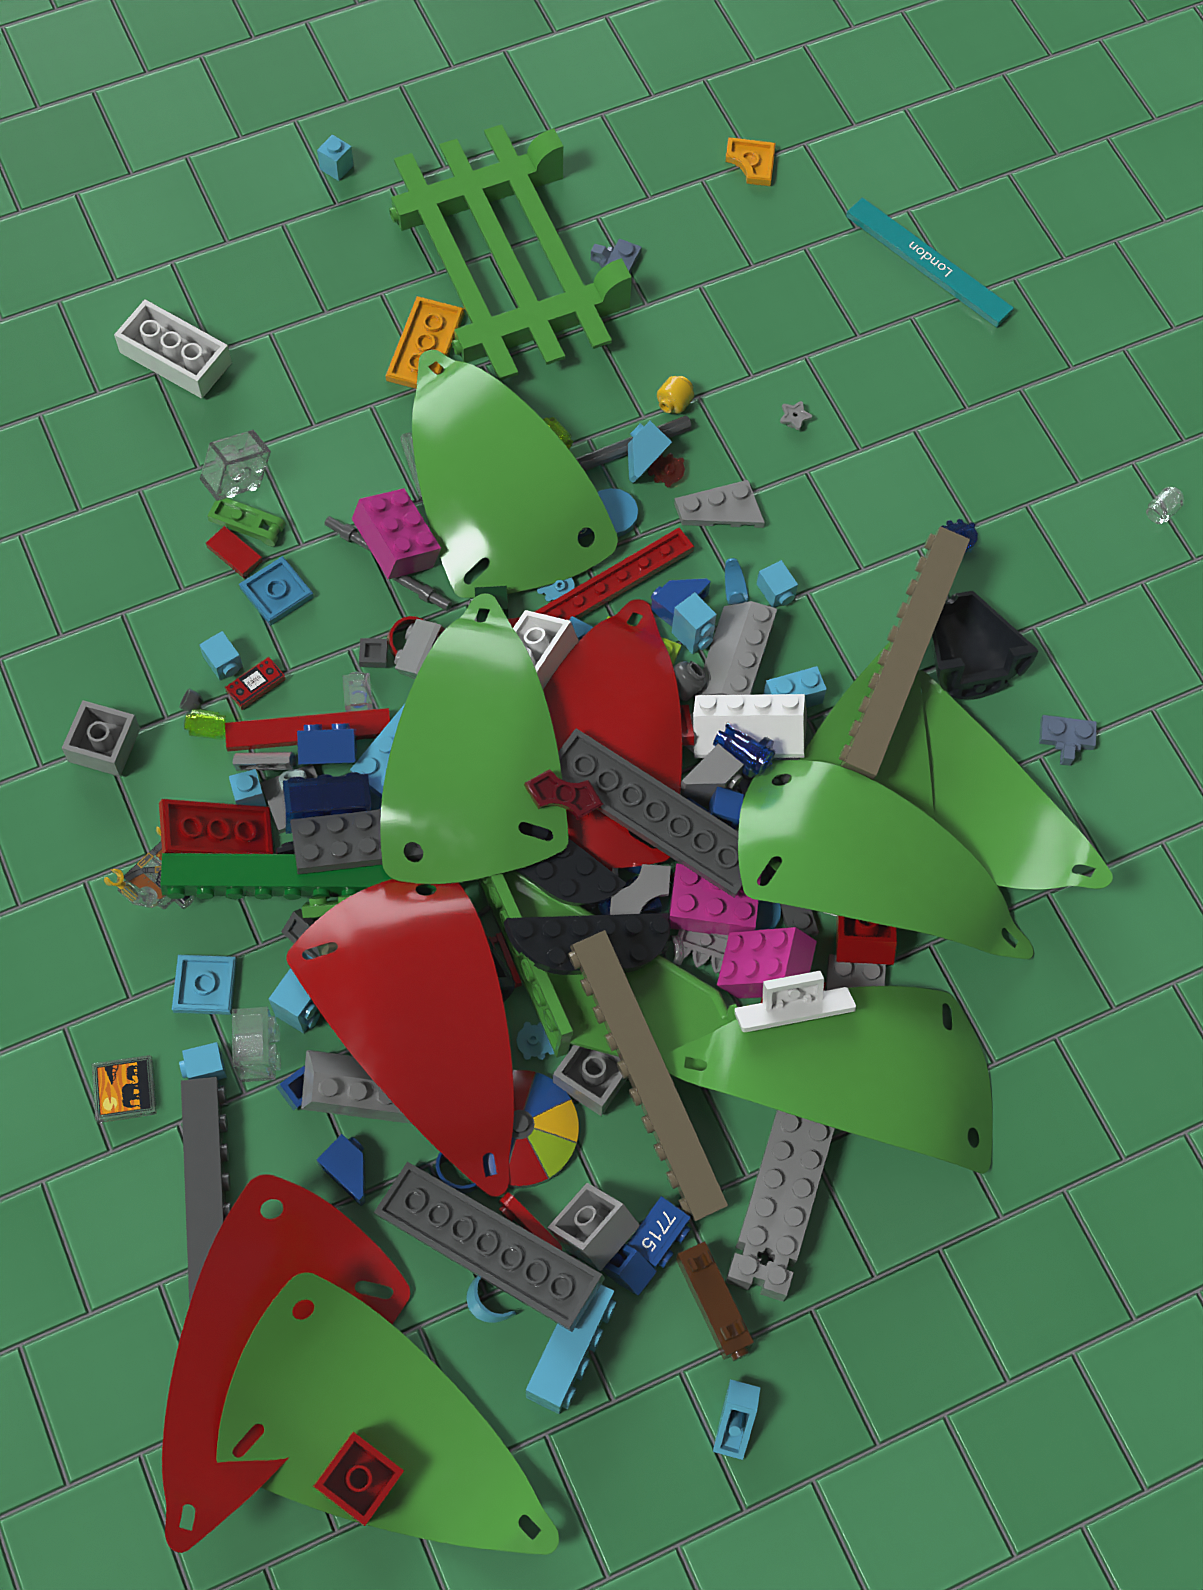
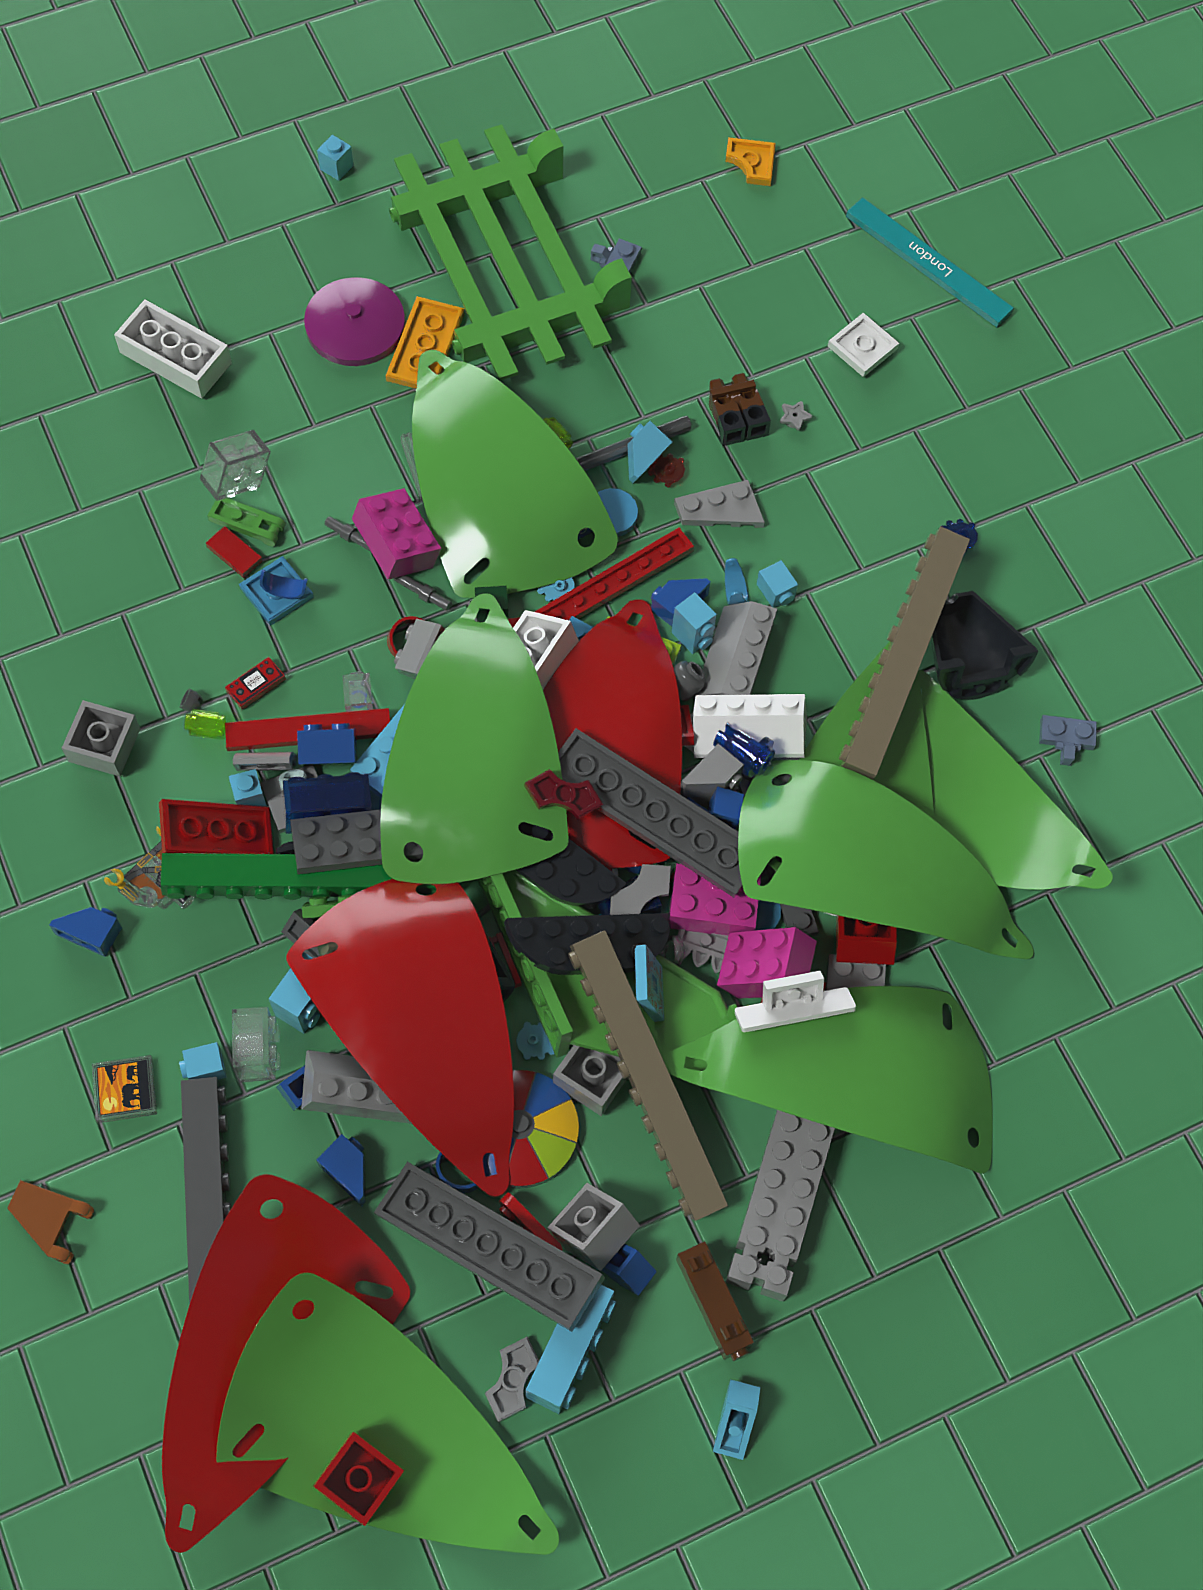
medium azure tile [172,955,237,1015] -> none
medium azure brick [199,631,243,680] -> none
dark grey plate [359,638,388,668] -> none
medium azure helmet [467,1276,516,1323] -> none
blue brick [626,1196,691,1270] -> none
yellow head [657,376,694,414] -> none
medium azure brick [763,666,827,708] -> none
clear brick [1146,486,1184,524] -> none
none -> dark orange flag [7,1180,94,1265]
none -> blue slope [49,907,122,957]
none -> blue helmet [260,569,308,599]
none -> magenta dish [304,277,405,366]
none -> light grey tile [485,1337,539,1423]
none -> medium azure tile [635,944,664,1022]
none -> hips [709,373,771,446]
none -> white plate [828,313,899,377]

